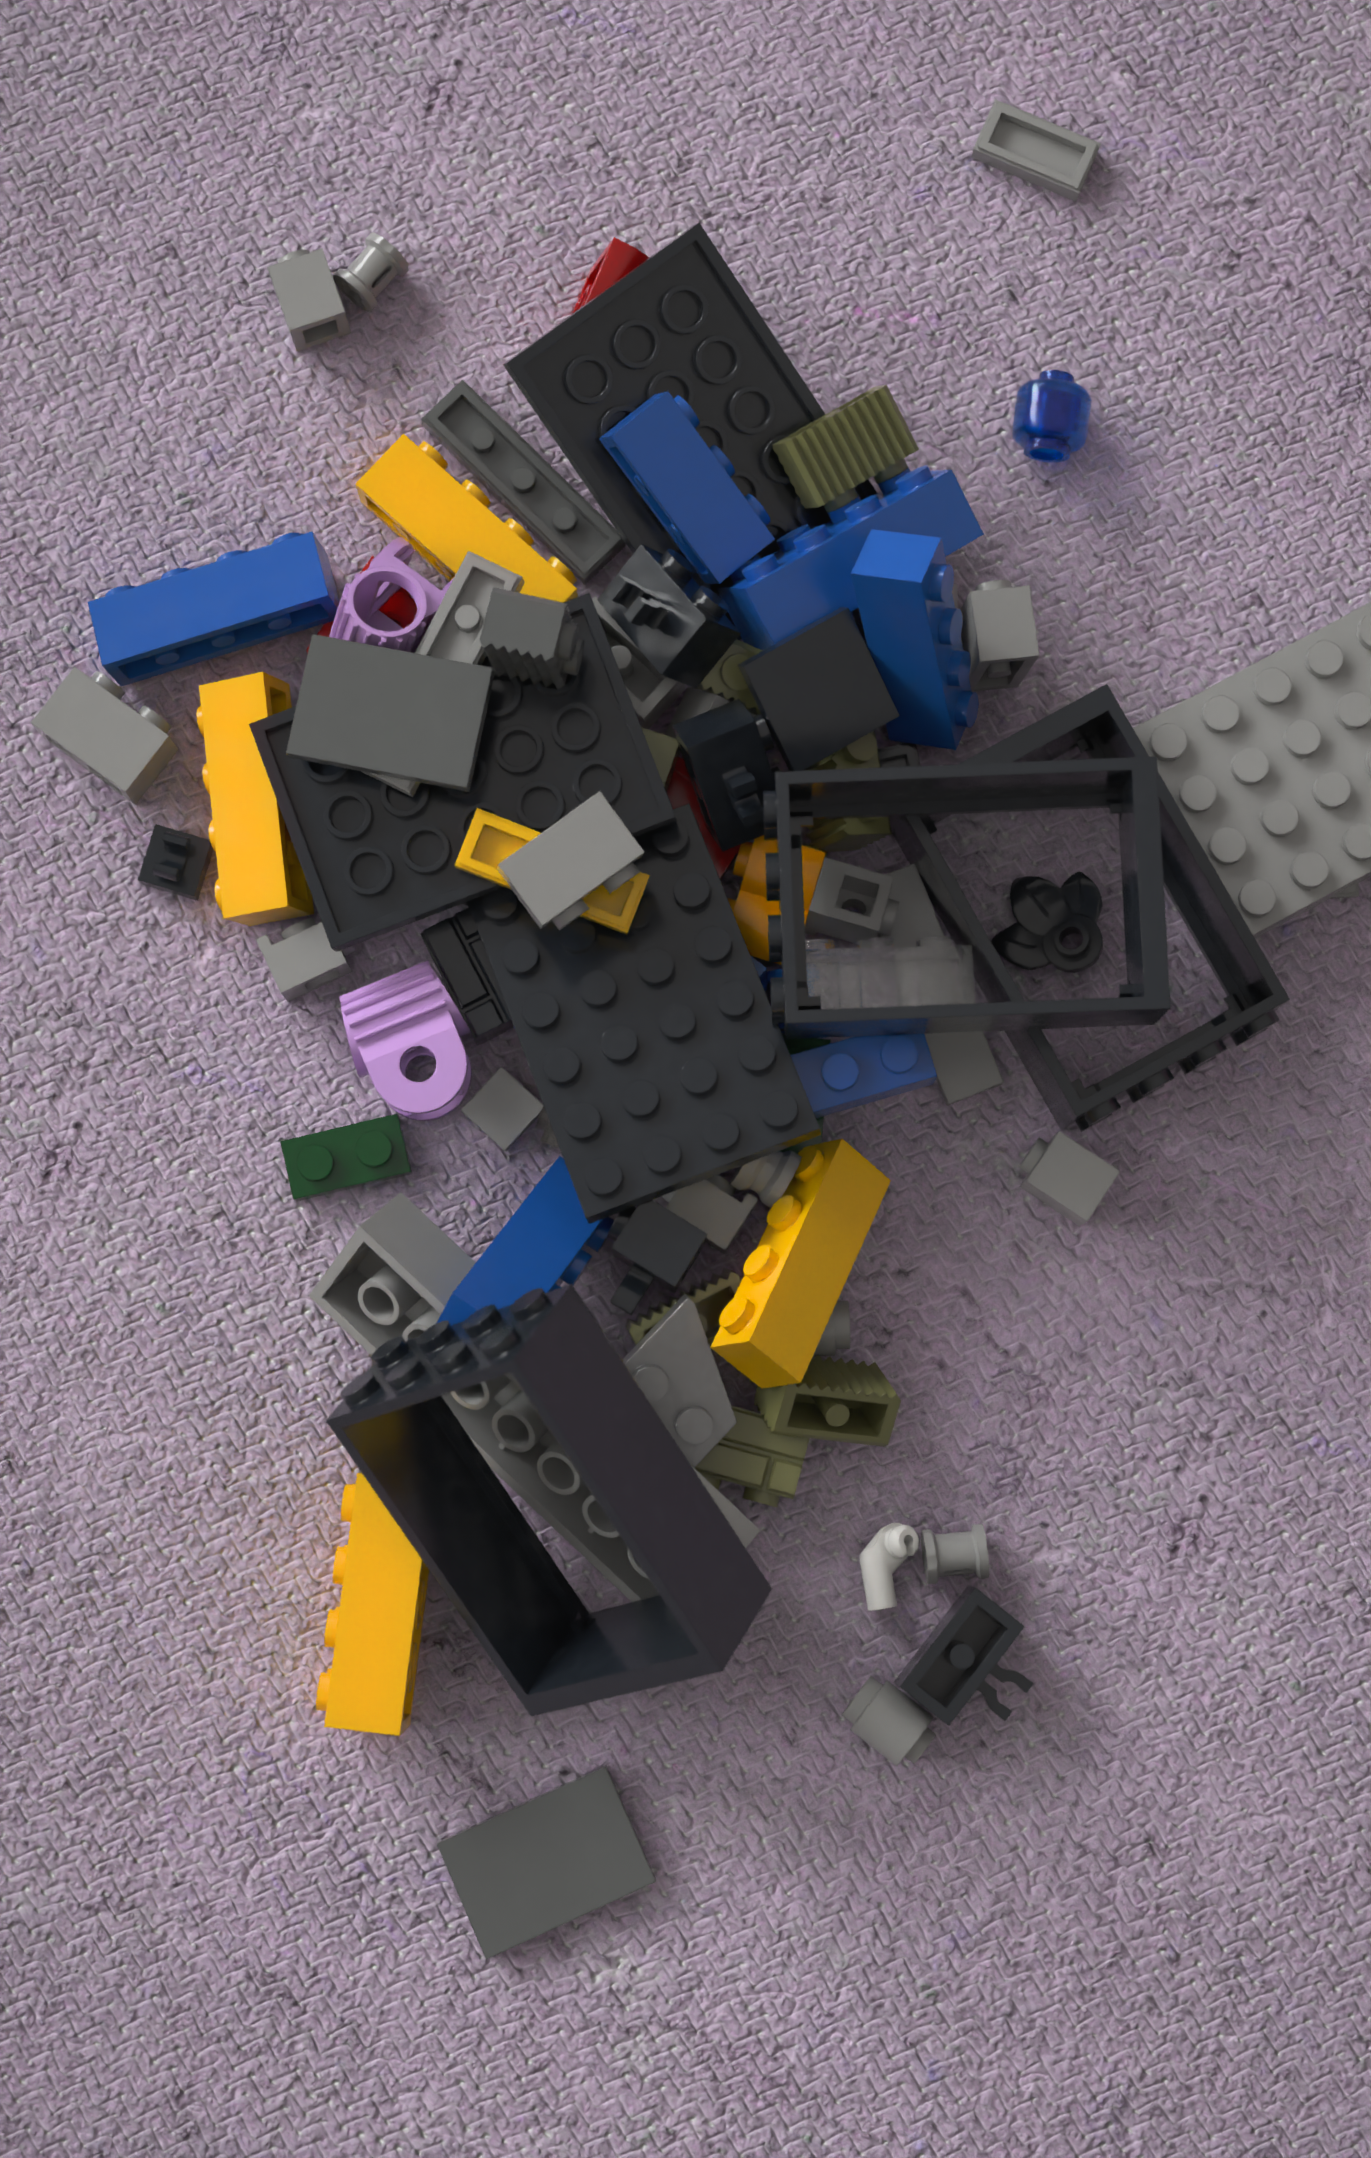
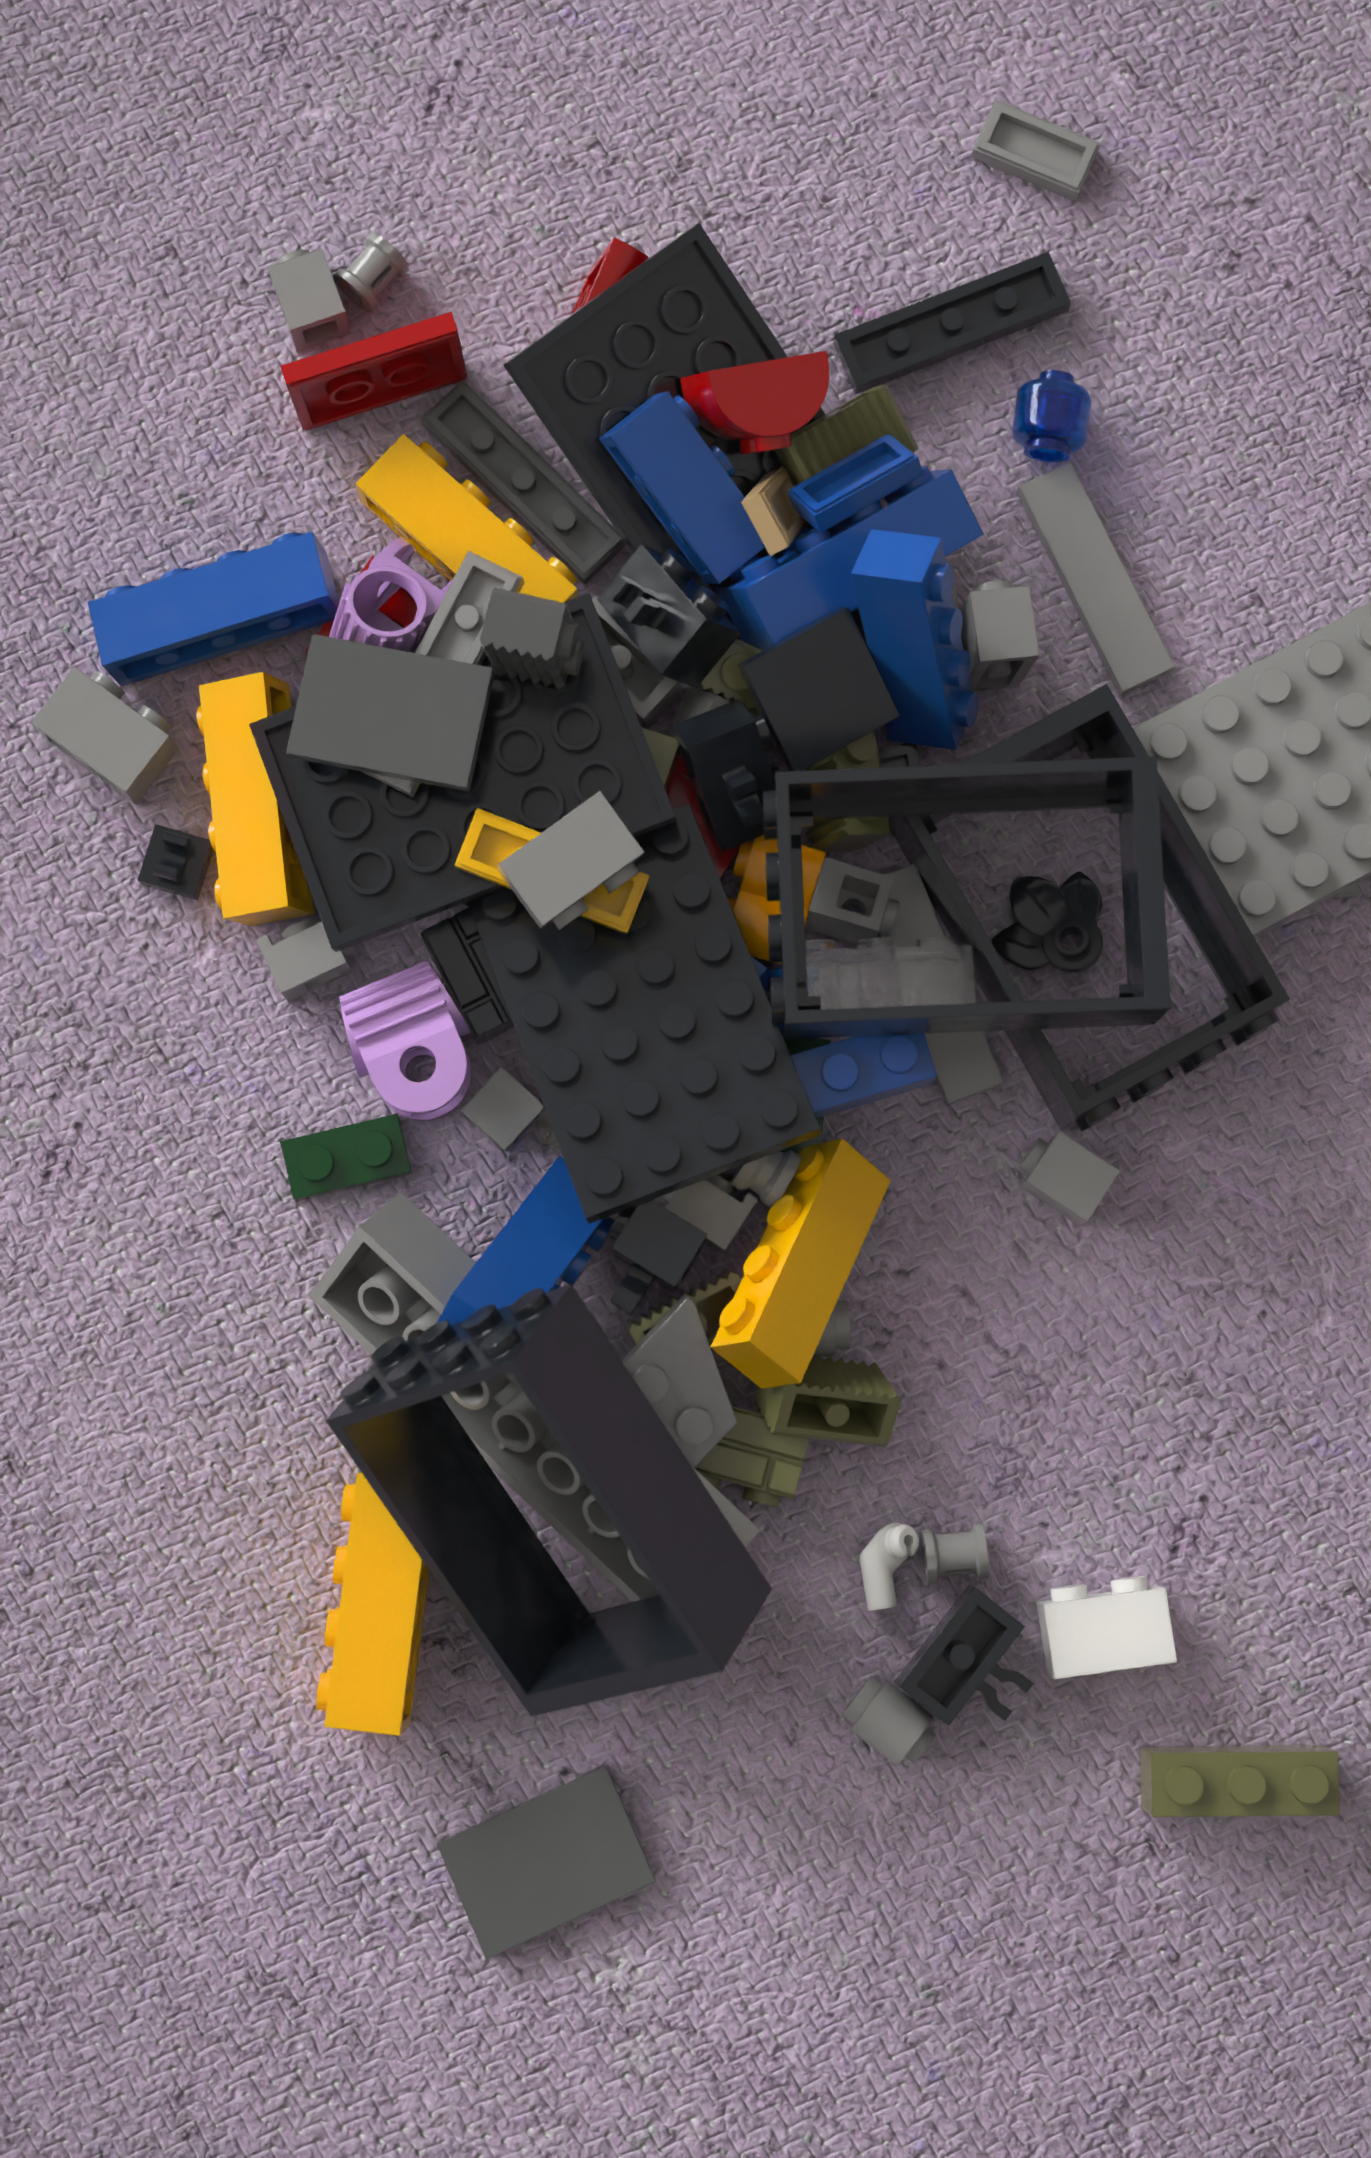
none -> red tile [280,312,468,431]
none -> red brick [680,351,830,454]
none -> tan tile [741,466,807,556]
none -> blue tile [787,434,924,533]
none -> black plate [833,251,1071,395]
none -> light grey tile [1017,462,1175,696]
none -> white brick [1036,1576,1177,1679]
none -> olive brick [1140,1745,1340,1817]

